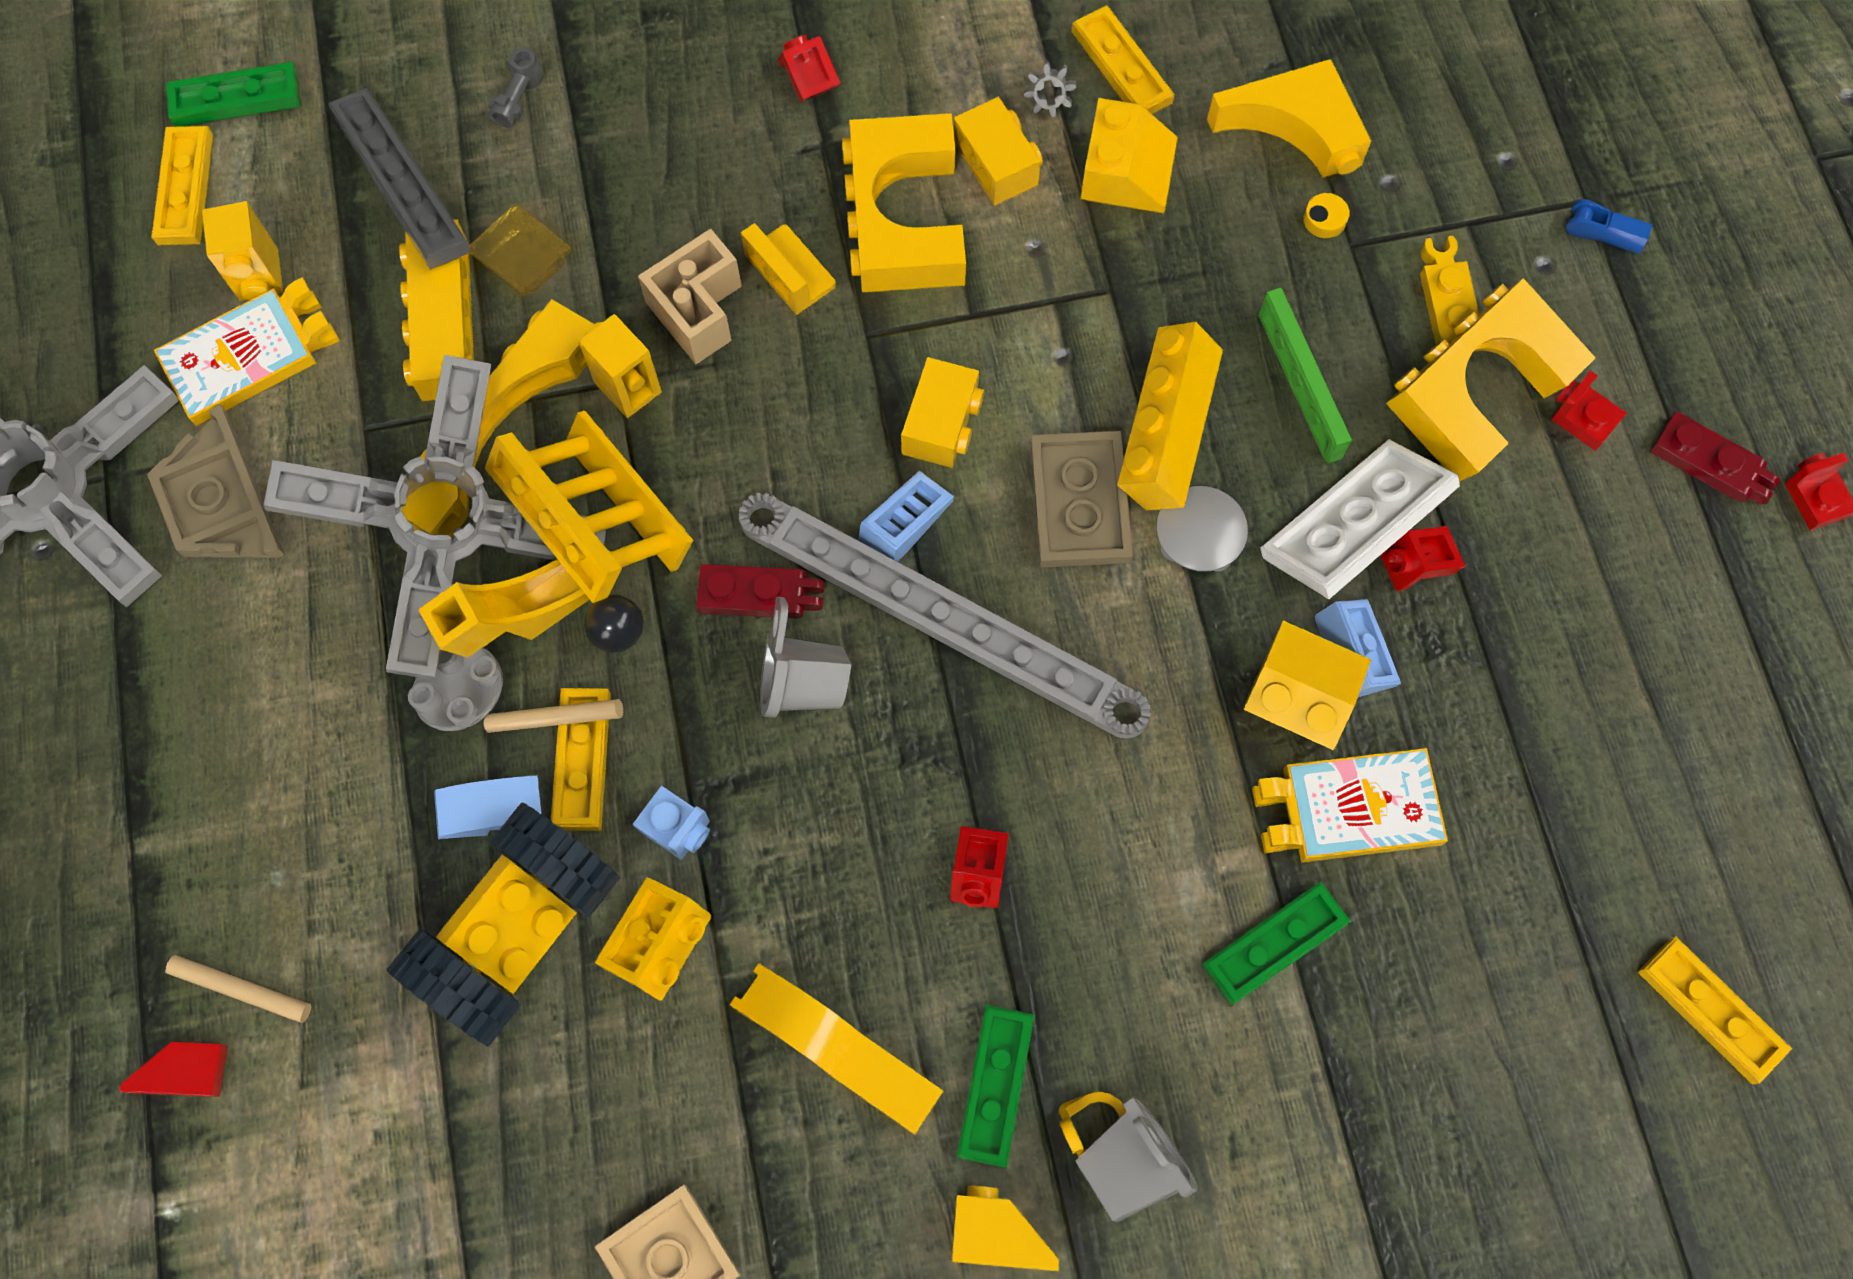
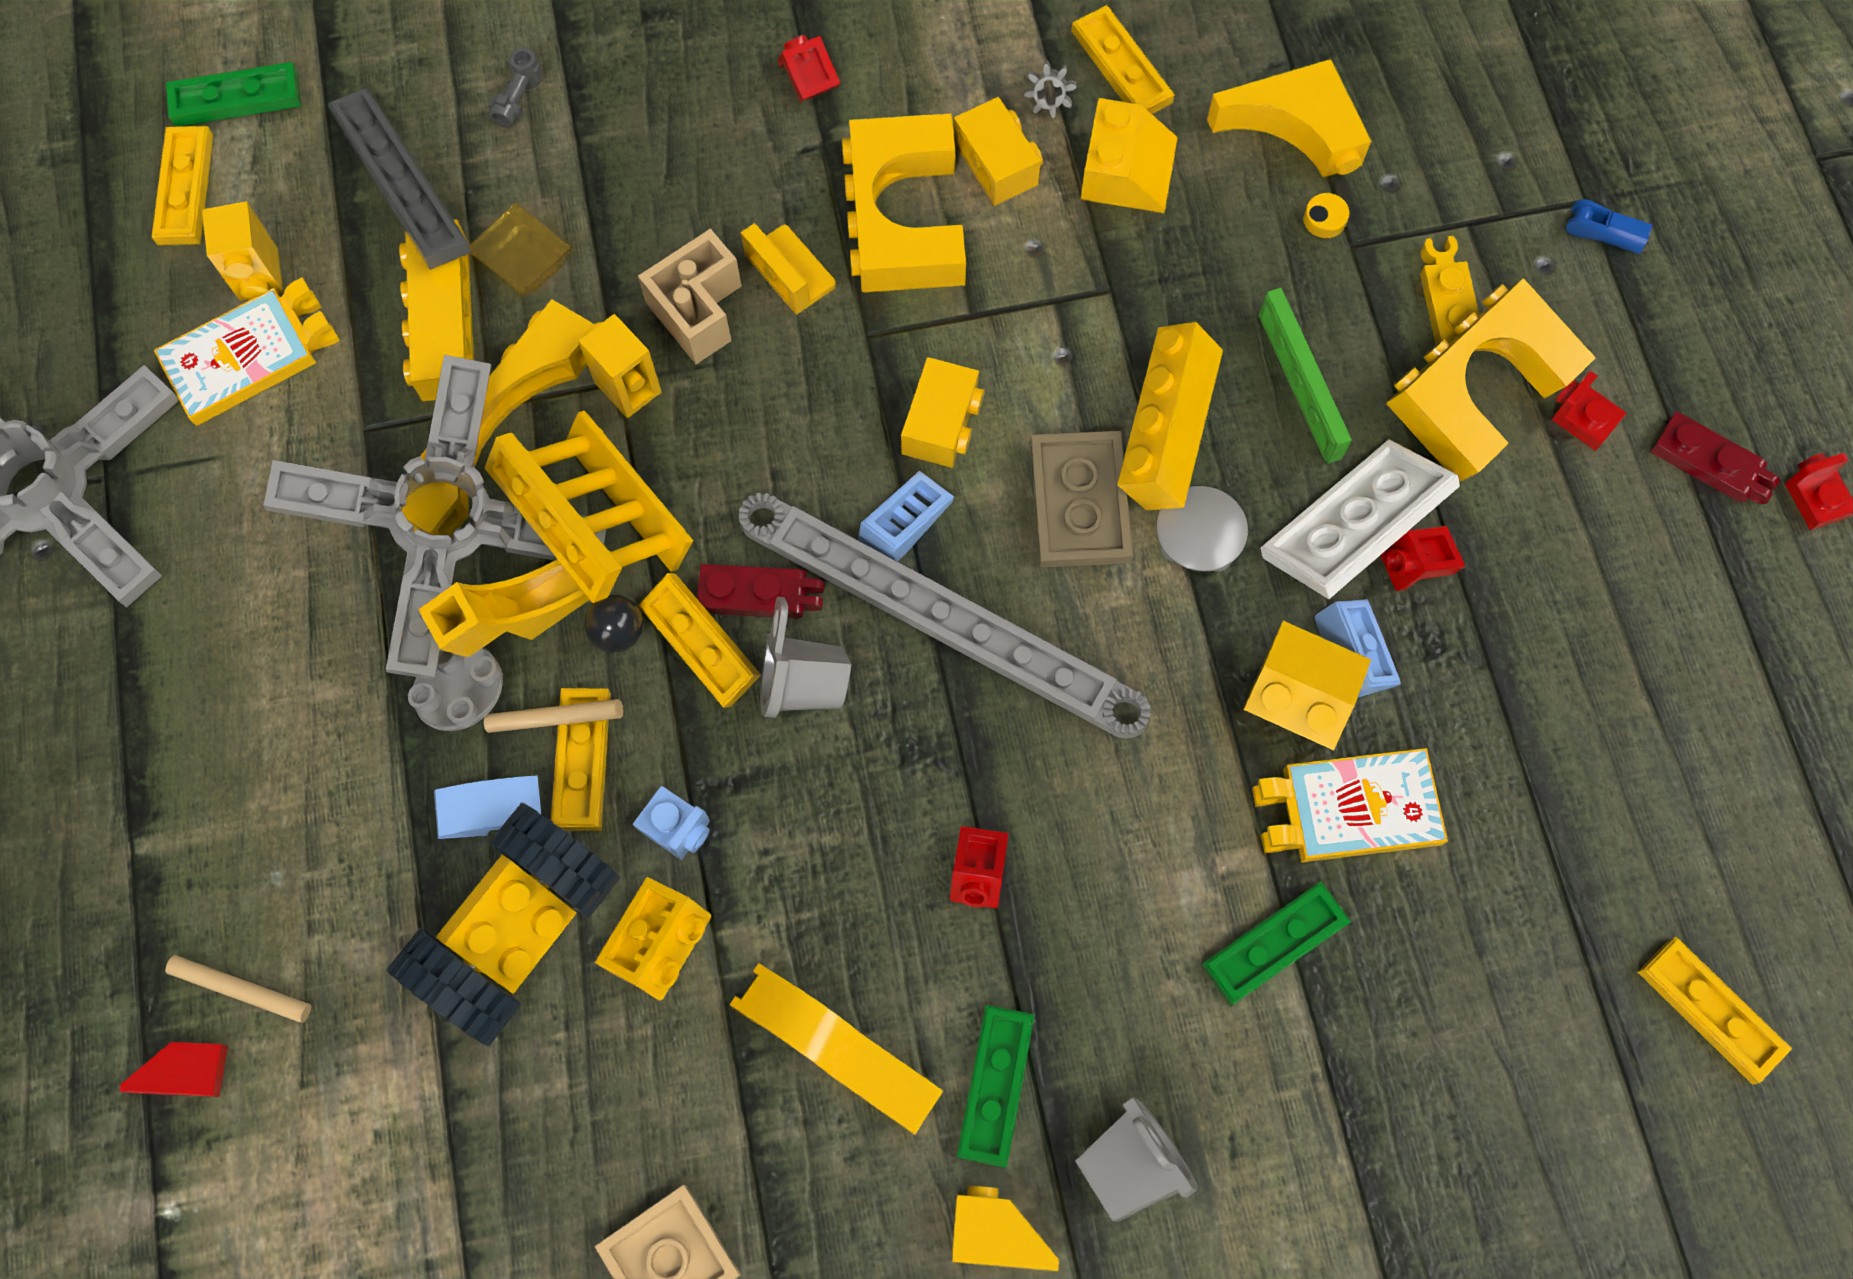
dark tan wing [147,404,284,558] -> none
yellow piece [1059,1092,1127,1157] -> none
none -> yellow tile [638,573,761,708]

